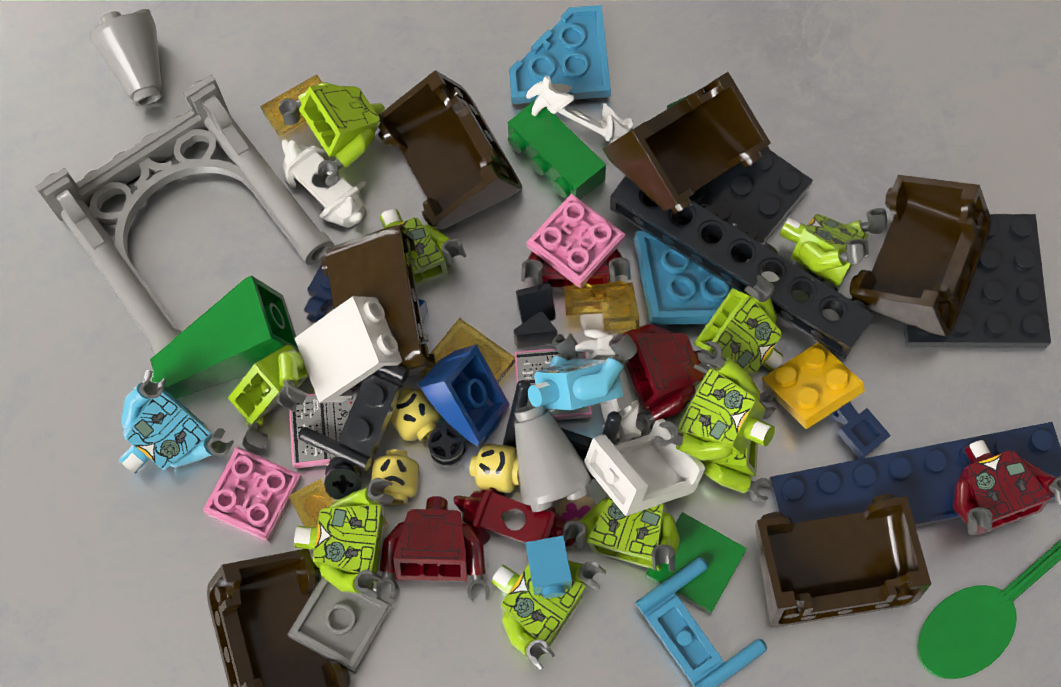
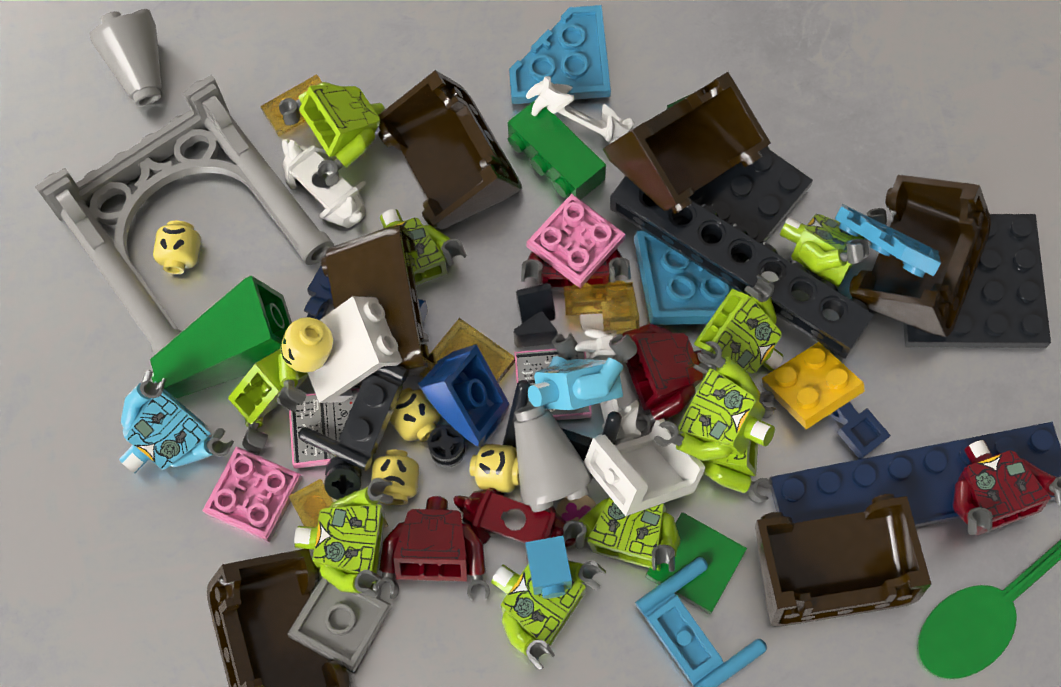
none -> light yellow head [153,220,201,274]
none -> light yellow head [280,317,333,373]
none -> dark azure plate [835,204,941,278]

